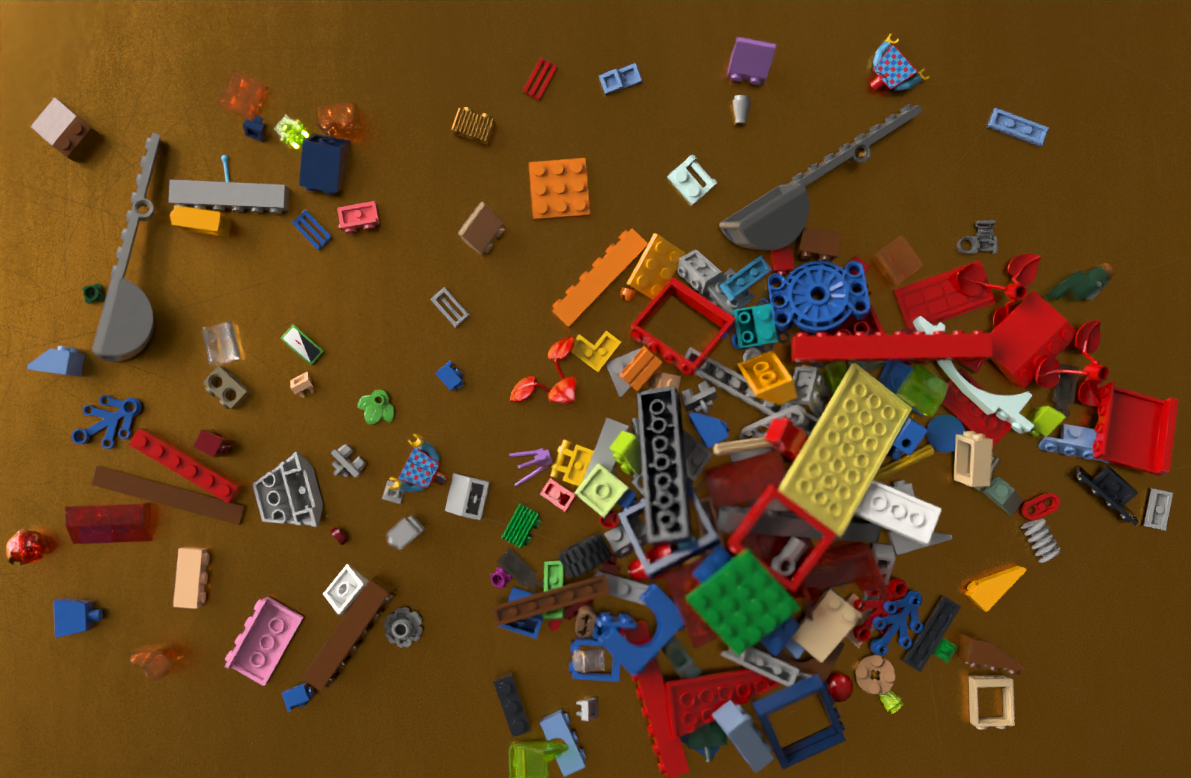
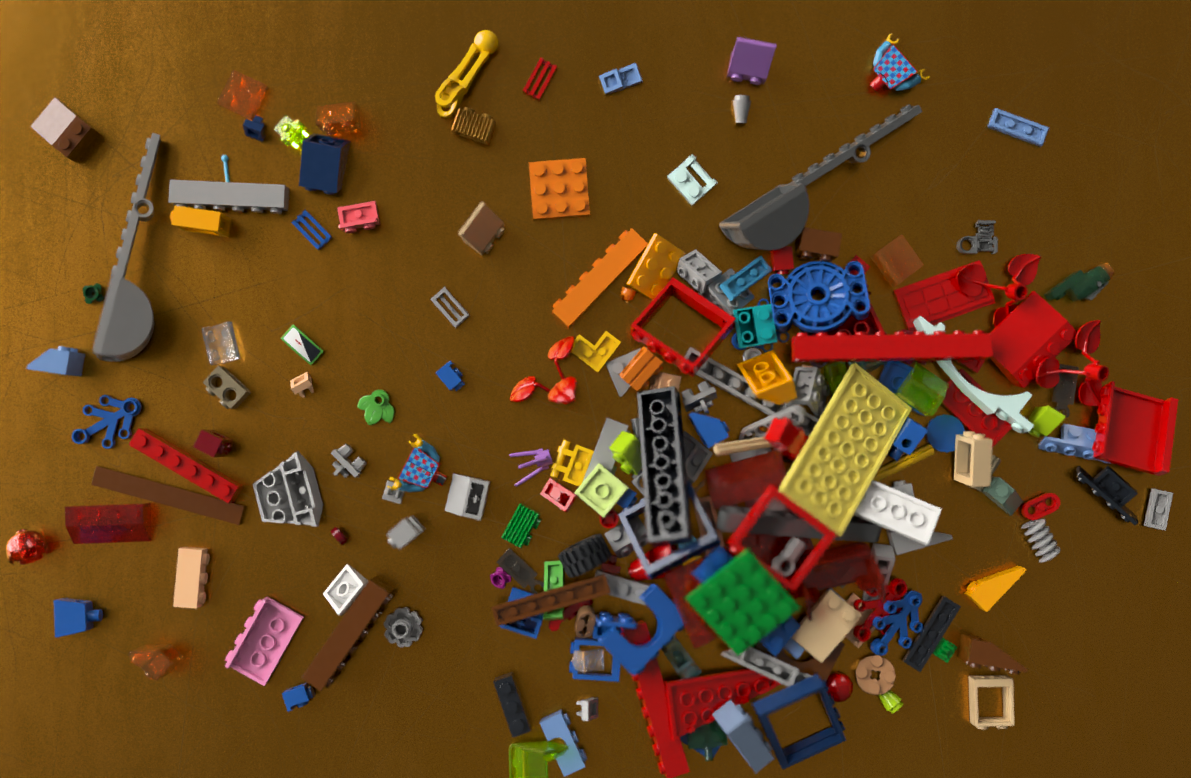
none -> yellow piece [435,30,498,118]

